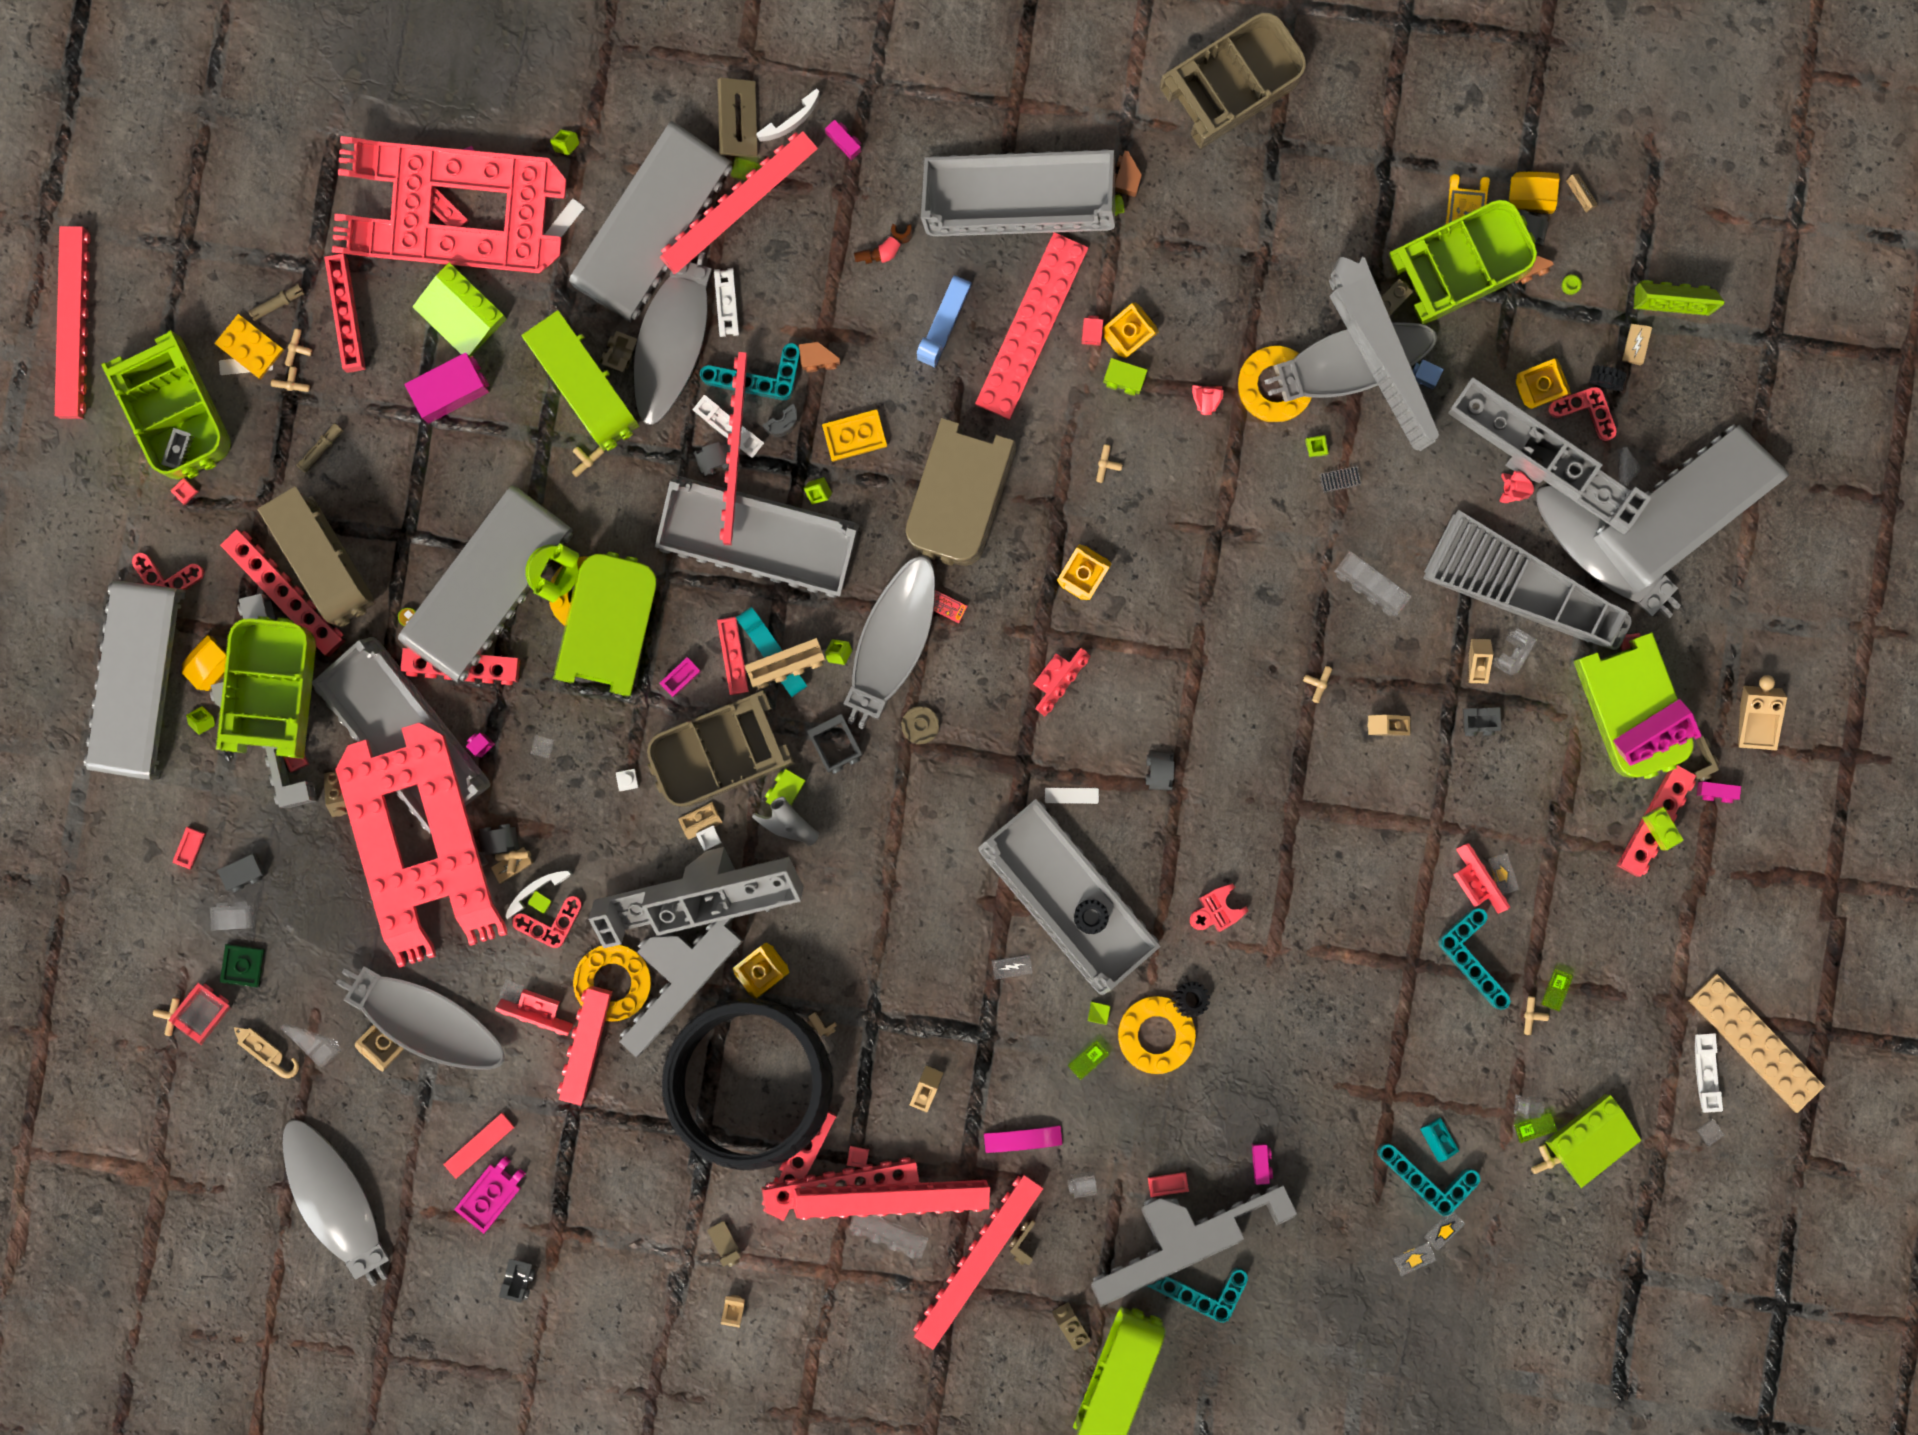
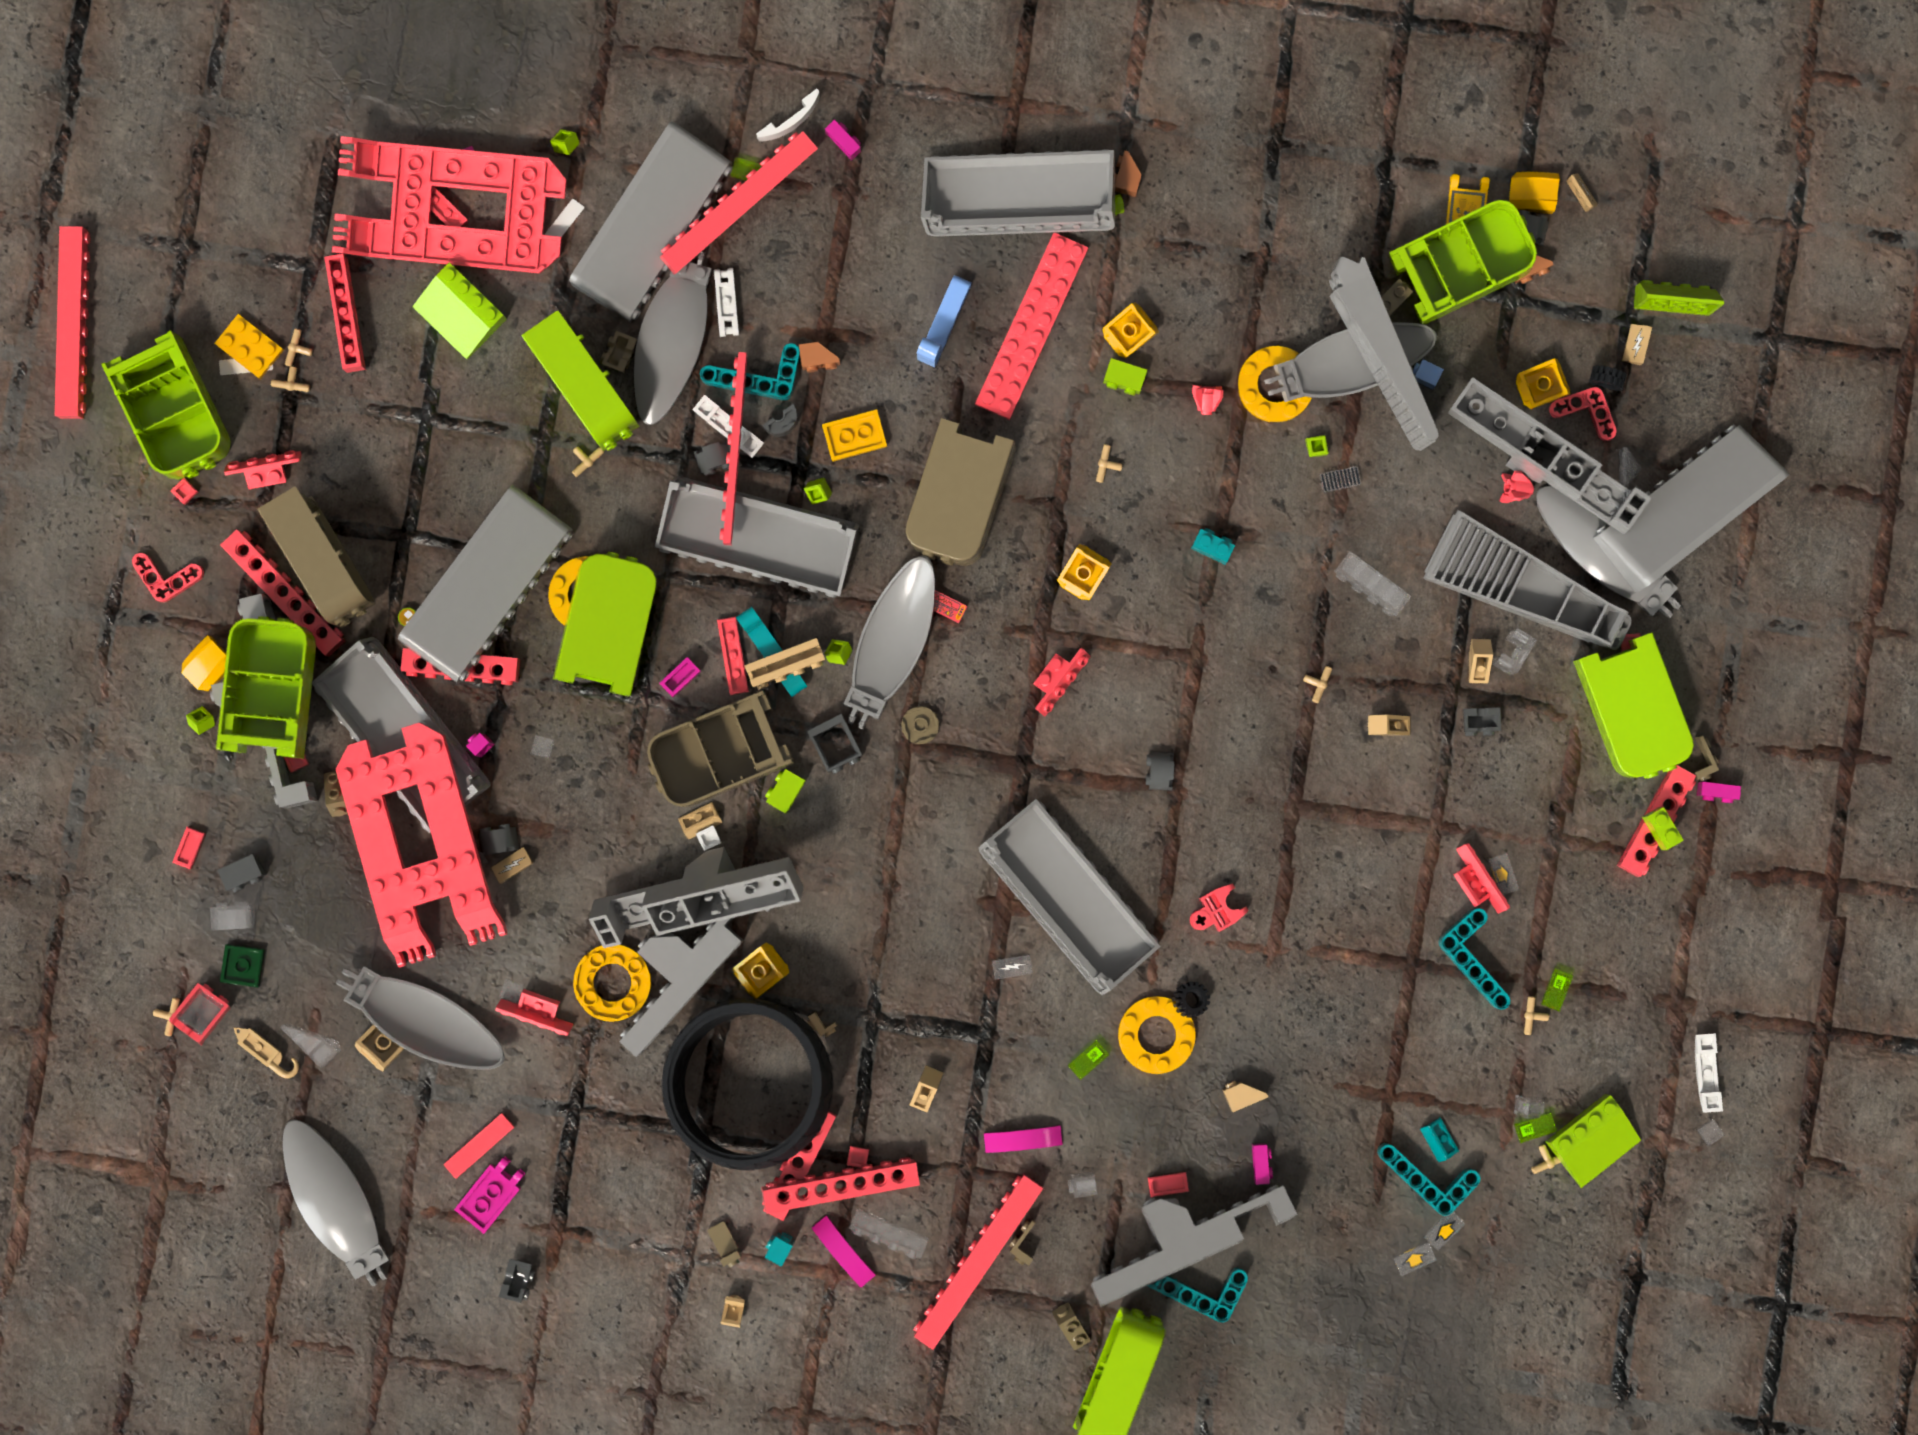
light grey windscreen [84,580,186,780] -> none
light grey brick [161,428,195,469] -> none
dark tan pin [248,283,305,321] -> none
dark tan pin [296,423,344,473] -> none
dark pink brick [404,352,490,424] -> none
tan piece [495,851,531,875] -> none
white slope [505,871,573,919] -> none
coral beam [512,896,582,948] -> none
lime piece [525,543,579,603] -> none
lime slope [528,891,551,913] -> none
coral brick [557,985,613,1106] -> none
white plate [616,769,639,792] -> none
dark tan piece [717,77,758,158] -> none
light grey pin [752,797,819,846] -> none
coral brick [794,1180,990,1220] -> none
reddish brown piece [854,224,913,264] -> none
white sticker [1045,788,1099,804] -> none
black tyre [1074,900,1109,934] -> none
coral brick [1081,316,1103,346] -> none
lime slope [1087,1002,1110,1025] -> none
dark tan piece [1159,13,1306,149] -> none
lime tile [1561,275,1582,295] -> none
dark pink wedge [1613,699,1702,766] -> none
tan plate [1688,974,1825,1113] -> none
tan slope [1738,675,1787,750] -> none
none -> coral bracket [224,450,302,489]
none -> teal brick [764,1232,795,1267]
none -> dark pink slope [812,1215,876,1287]
none -> teal brick [1191,528,1235,565]
none -> tan slope [1222,1081,1268,1112]

